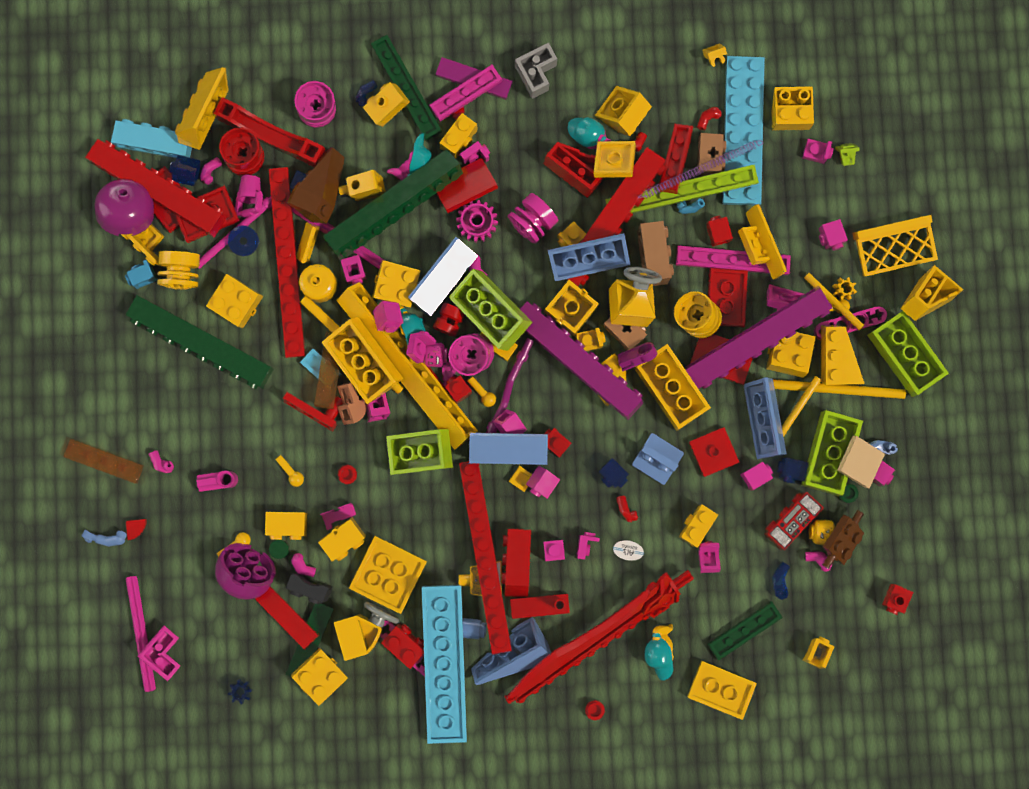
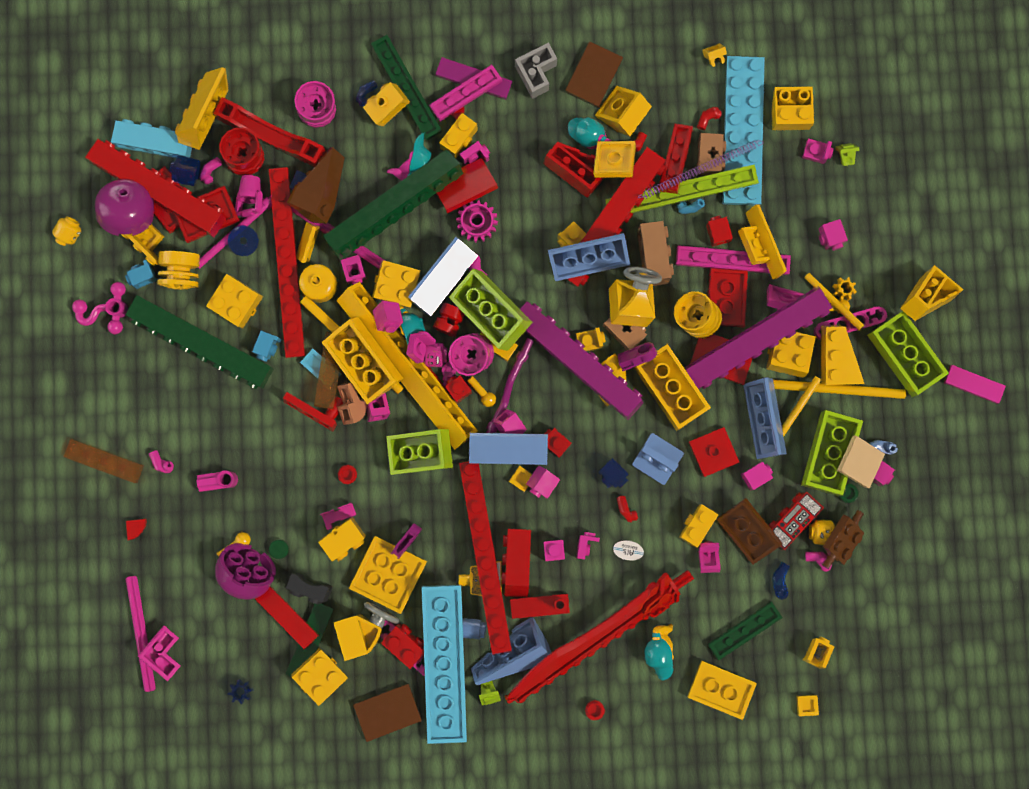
medium blue arm [82,530,127,547] -> none
yellow brick [265,512,307,540] -> none
yellow bar [275,455,304,487] -> none
dark pink arm [291,553,316,577] -> none
yellow torso [339,170,386,201] -> none
dark pink wheel [508,193,559,244] -> none
yellow brick [544,280,599,336] -> none
clear blue brick [777,457,809,484] -> none
yellow fence [852,215,938,277] -> none
red brick [882,584,913,615] -> none
none -> yellow head [52,216,81,246]
none -> dark pink piece [72,282,128,335]
none -> dark azure brick [252,331,281,362]
none -> reddish brown tile [353,683,422,742]
none -> magenta piece [391,523,422,559]
none -> lime brick [479,681,501,705]
none -> reddish brown tile [565,41,623,108]
none -> reddish brown tile [716,498,783,565]
none -> yellow tile [796,695,819,716]
none -> dark pink tile [944,365,1006,404]

